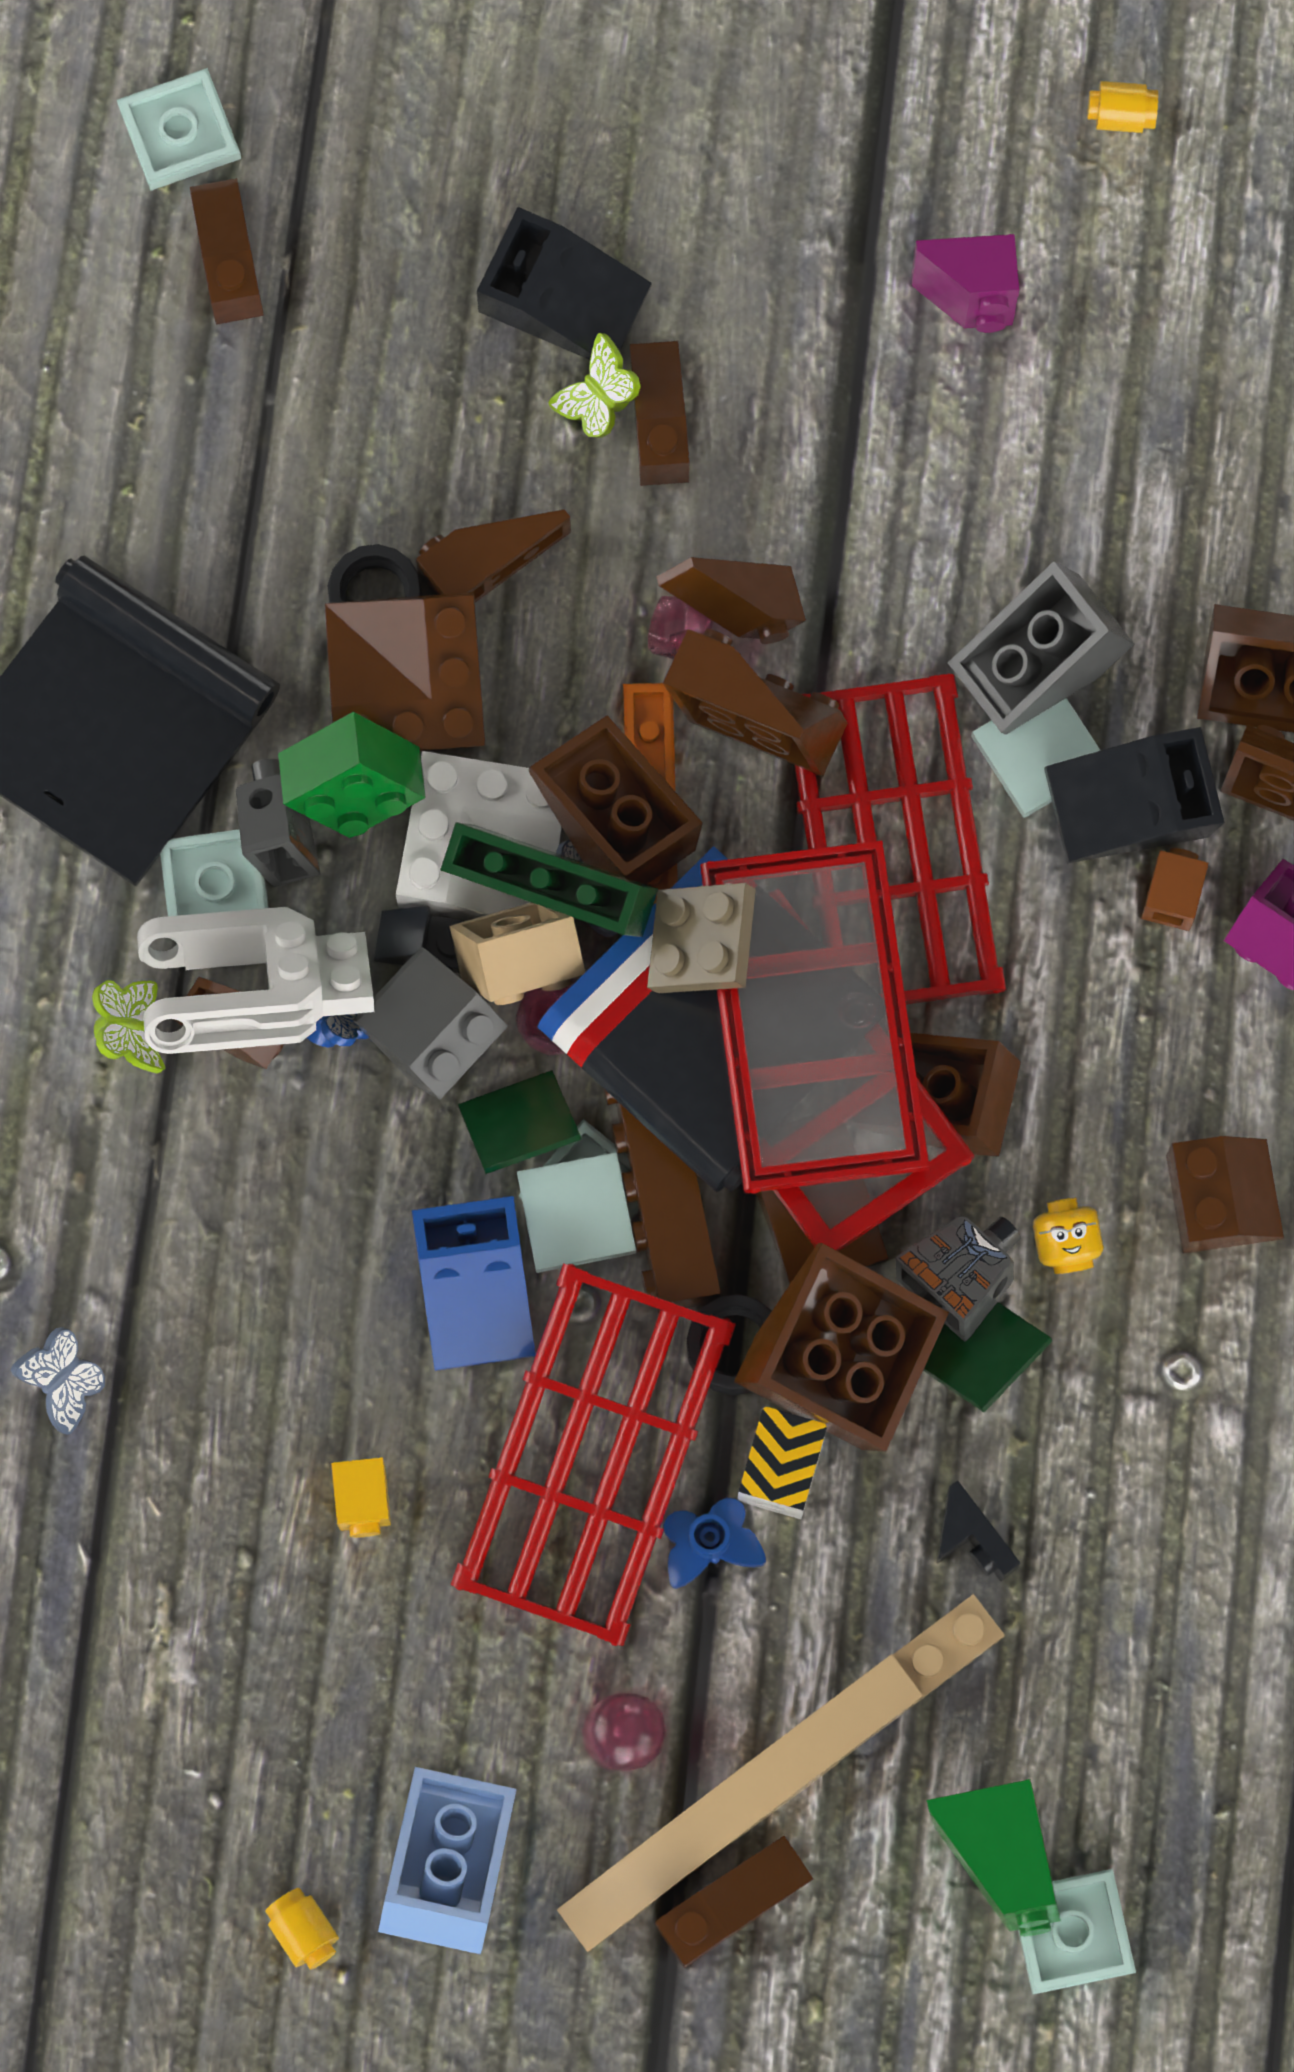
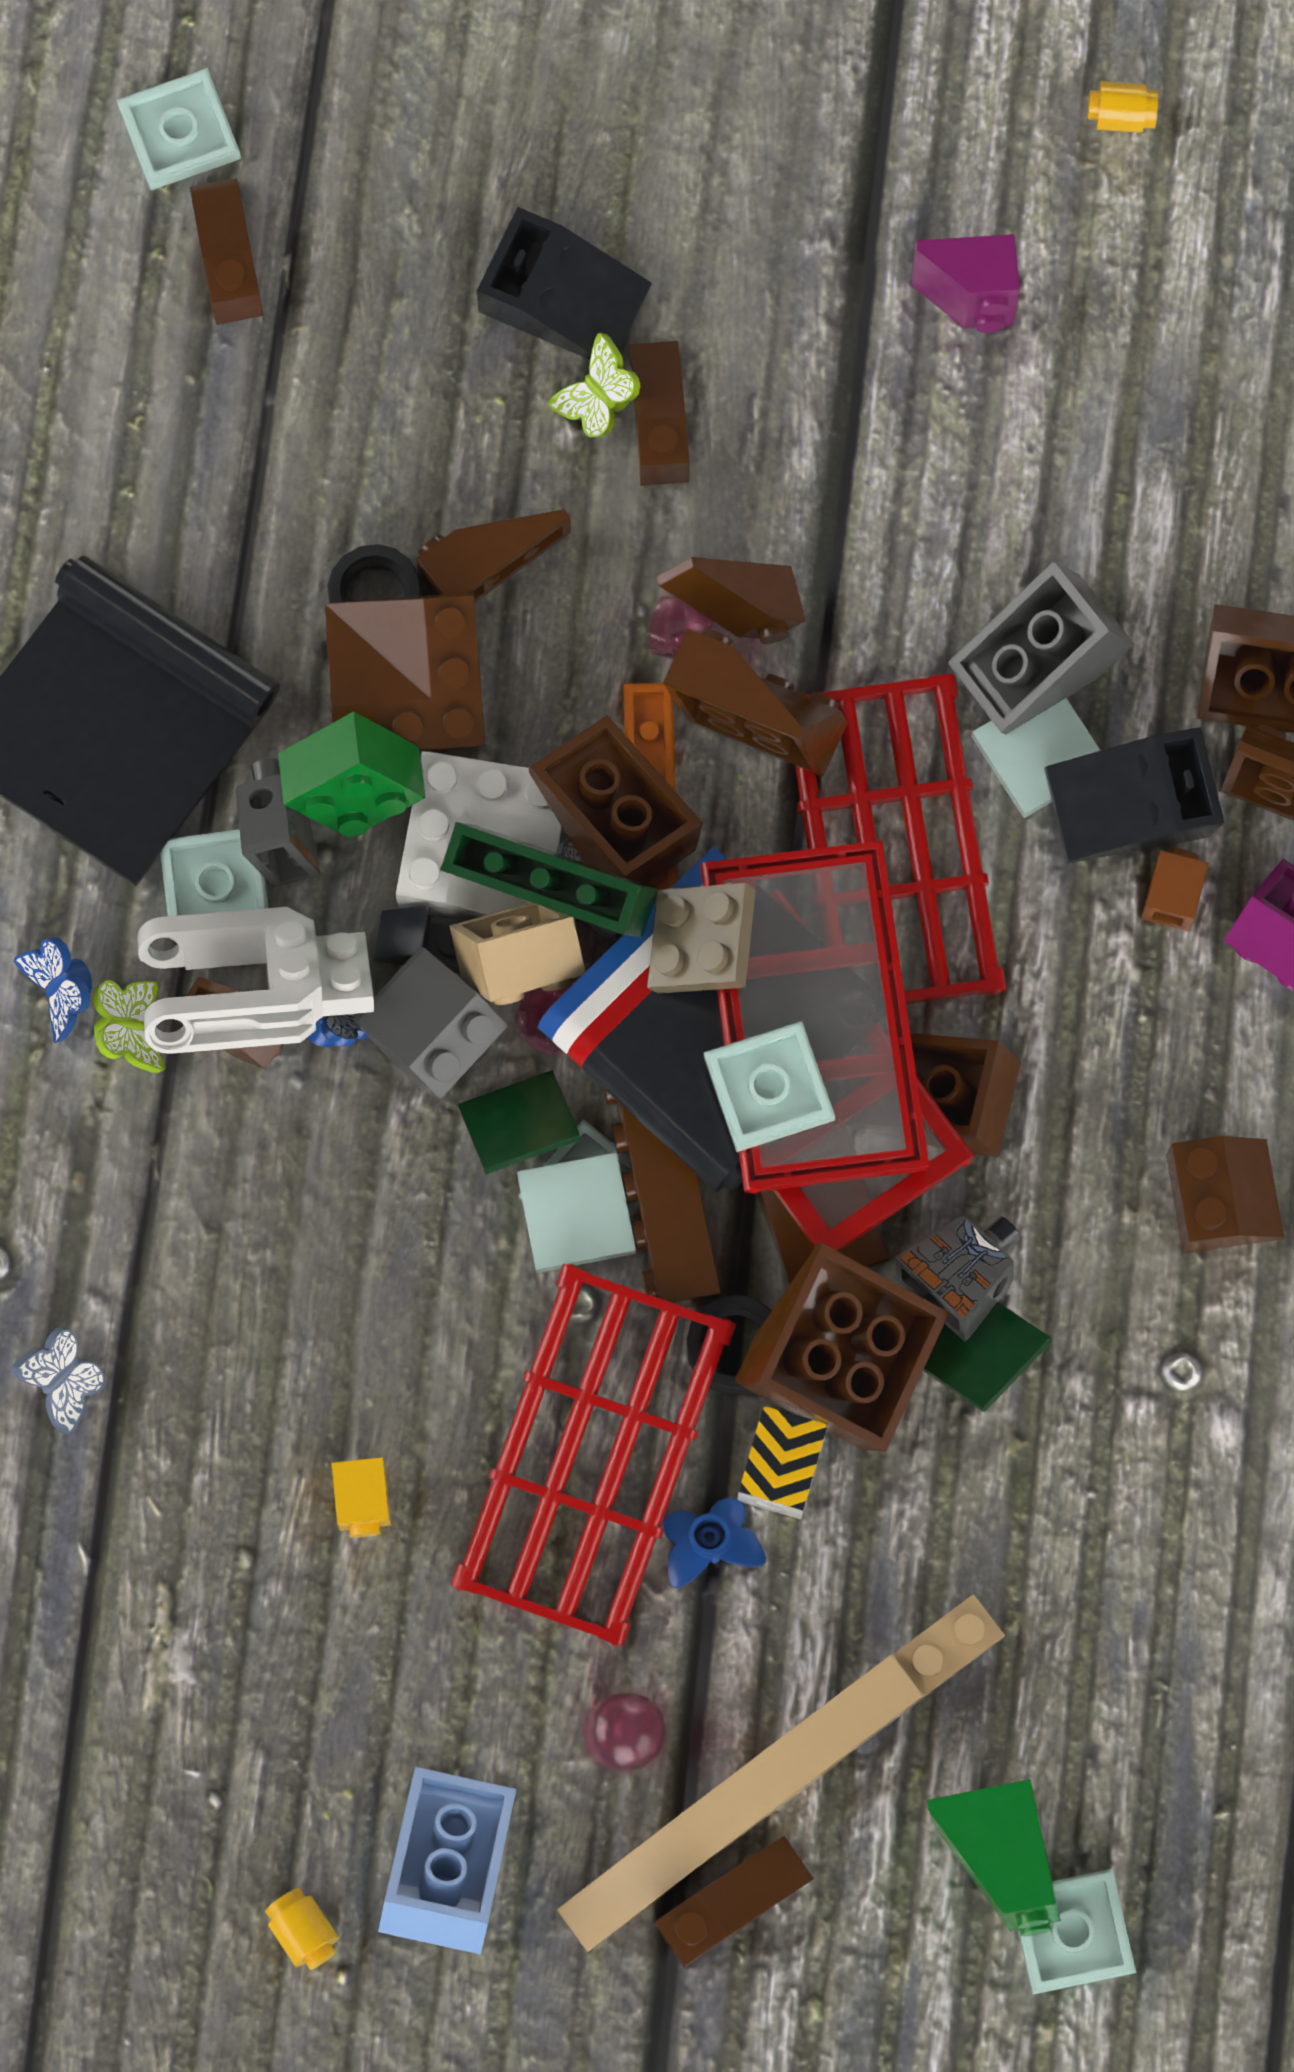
blue slope [412,1196,536,1371] -> none
black slope [936,1480,1020,1581] -> none
yellow head [1033,1197,1104,1274] -> none
none -> blue animal [14,937,92,1043]
none -> light aqua tile [704,1021,835,1152]

